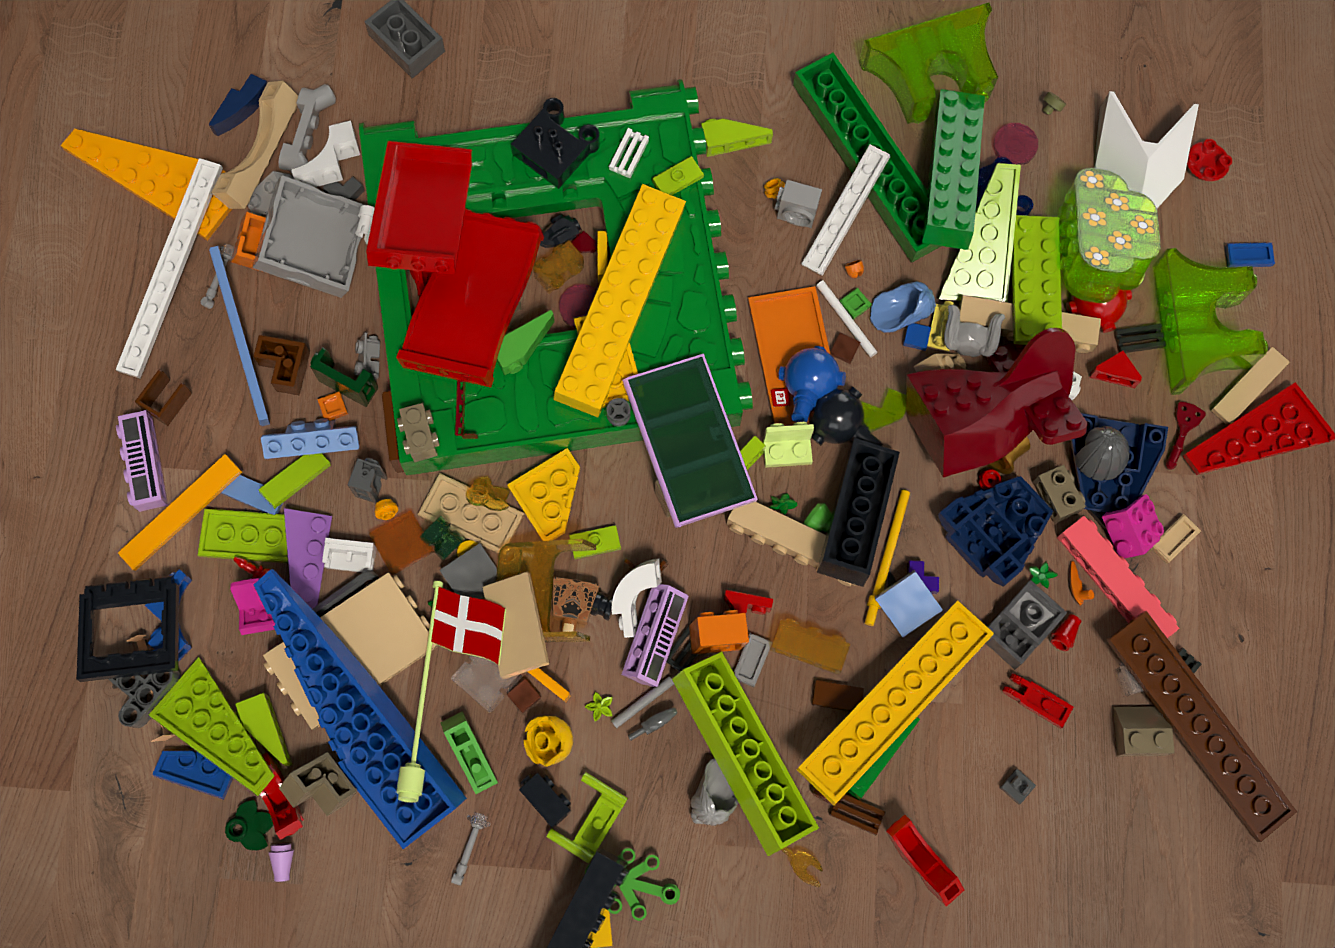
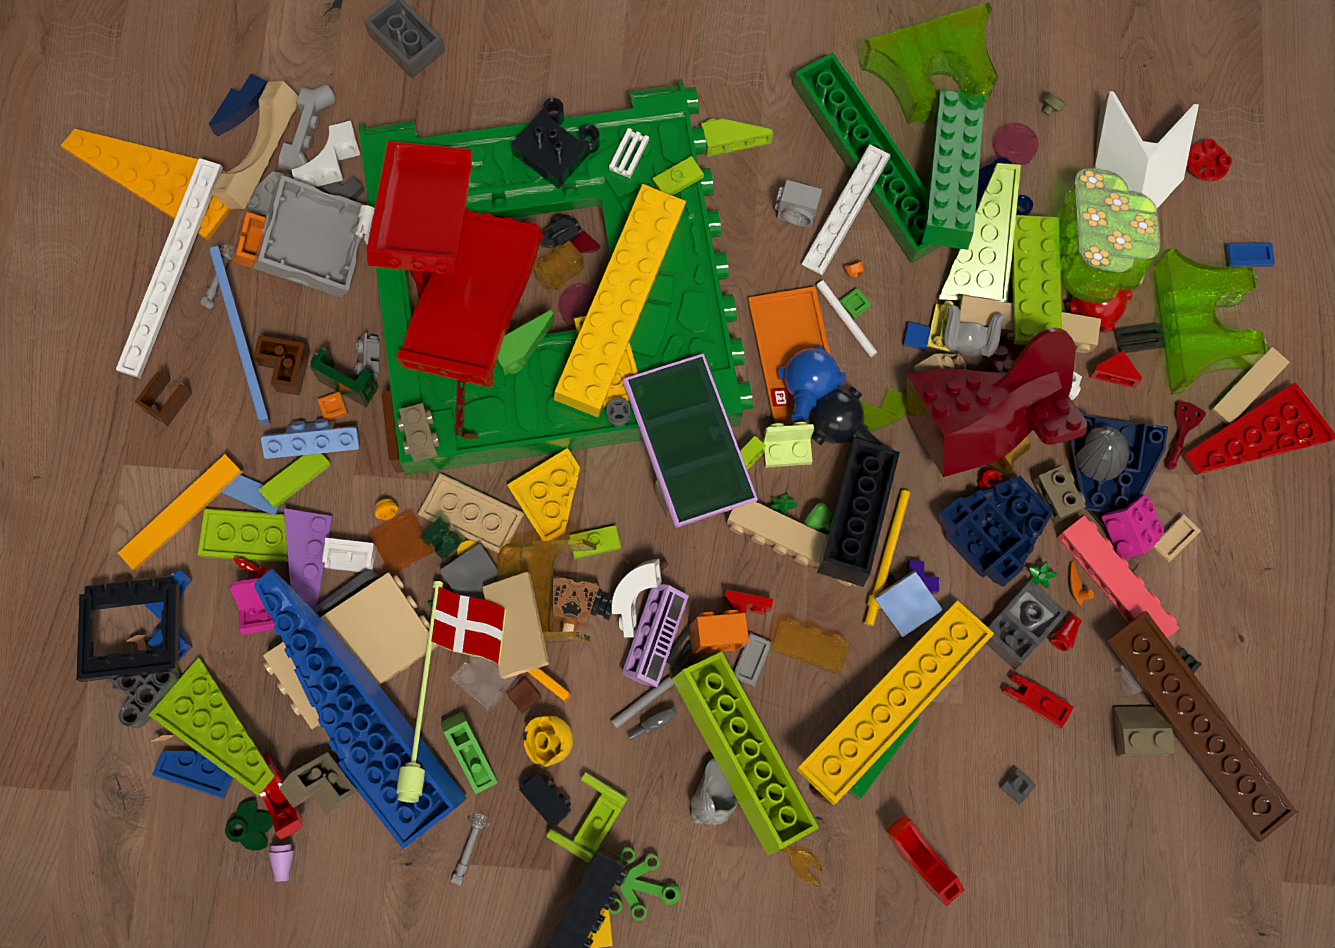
lavender brick [116,410,168,512] -> none
lime slope [235,693,292,766] -> none
dark grey hinge [348,458,387,503] -> none
clear yellow plate [466,476,510,511] -> none
lime plant [585,692,613,722] -> none
yellow tile [598,231,608,286] -> none
light orange plate [764,178,785,199] -> none
reddish brown tile [812,680,864,712] -> none
copper tile [830,333,861,364] -> none
reddish brown tile [830,794,885,836] -> none
medium blue hair [870,281,936,333] -> none

